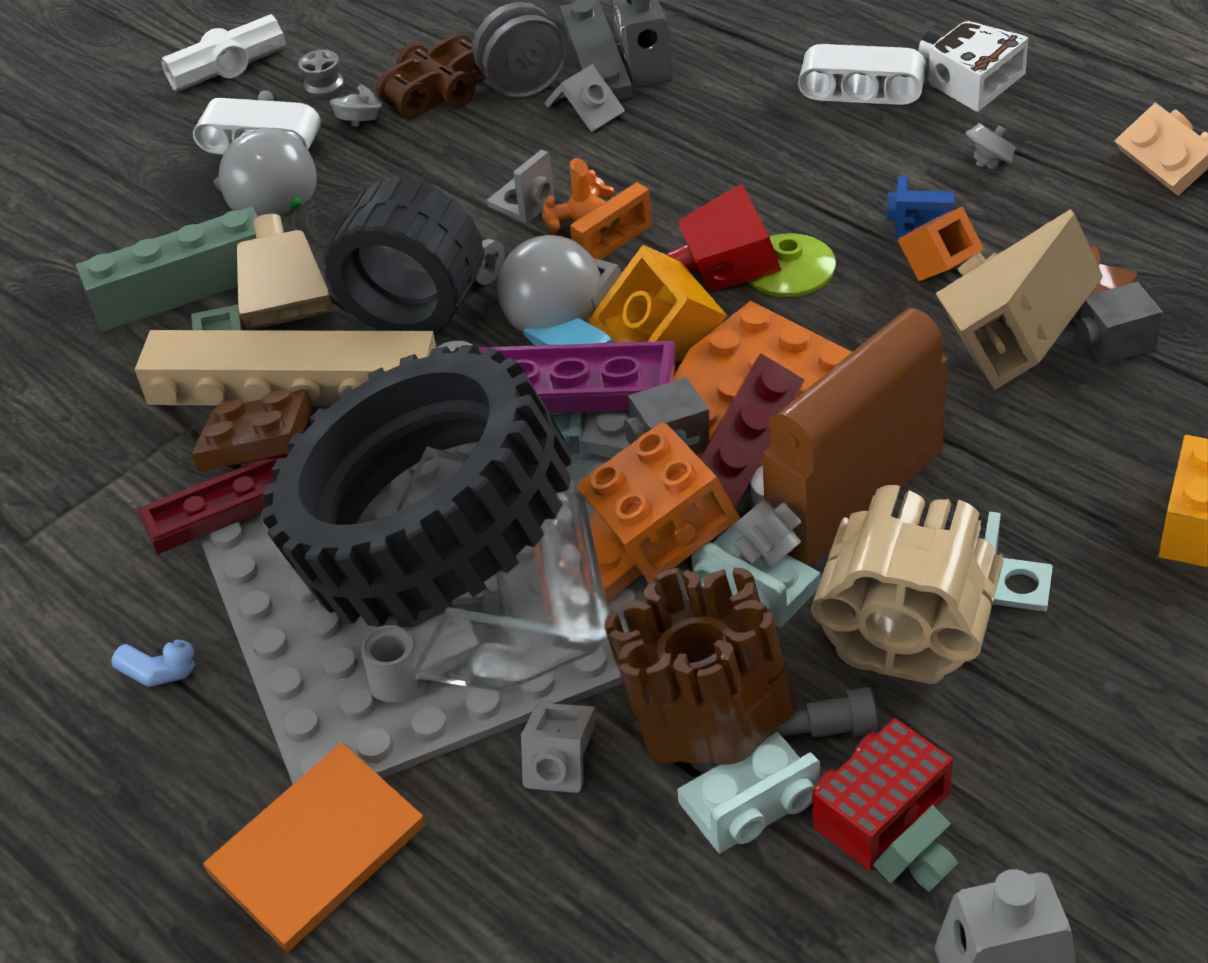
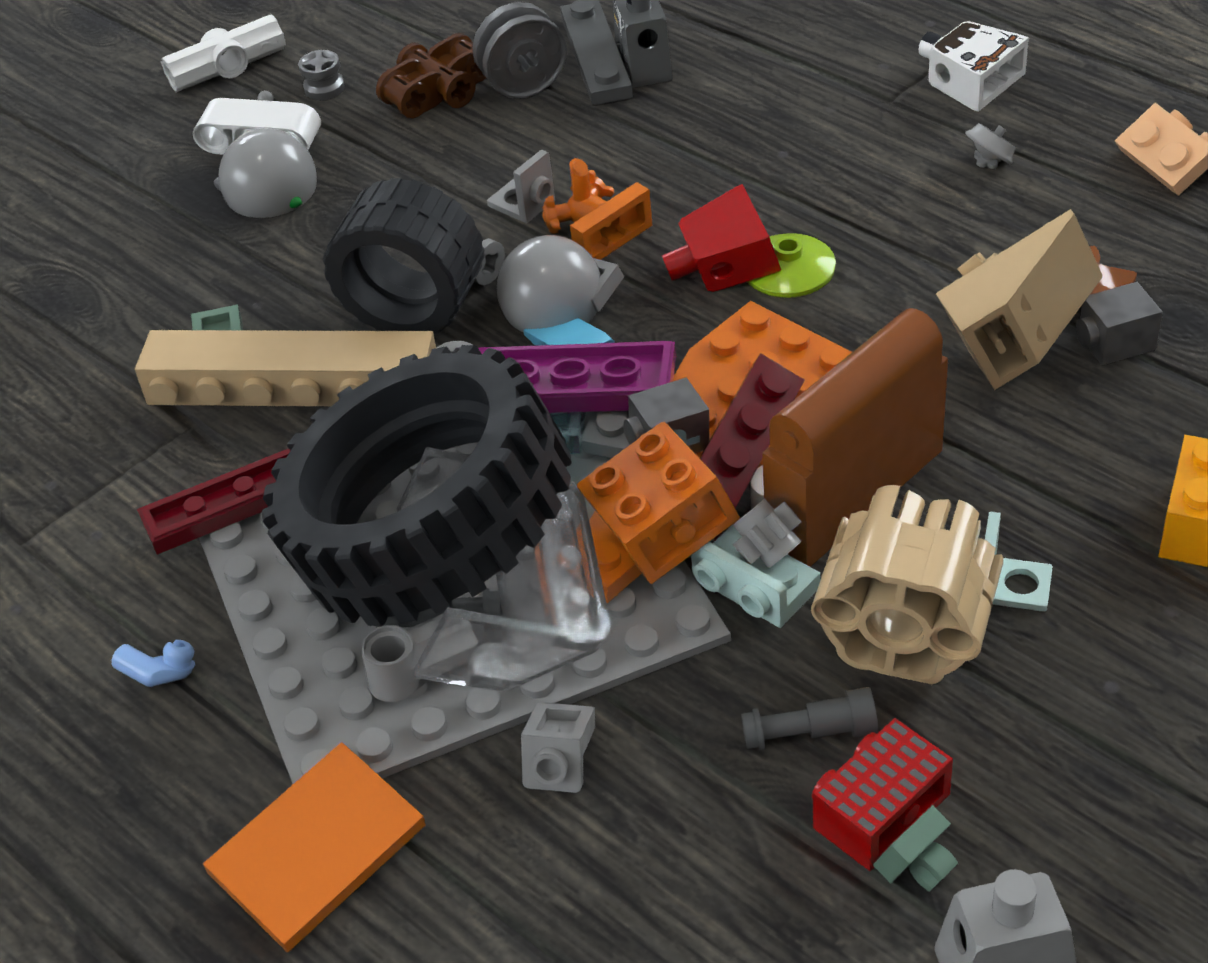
sand green slope [75,206,258,333] -> none
reddish brown plate [192,389,312,472] -> none
tan torso [237,214,334,330] -> none
light grey hat [330,84,382,126] -> none
light grey bracket [544,64,625,132] -> none
light orange slope [588,245,727,363] -> none
reddish brown piece [604,568,797,765] -> none
light aqua bracket [677,732,820,854] -> none
white beam [798,44,926,105] -> none
blue bracket [887,175,954,239] -> none
orange brick [897,206,984,281] -> none

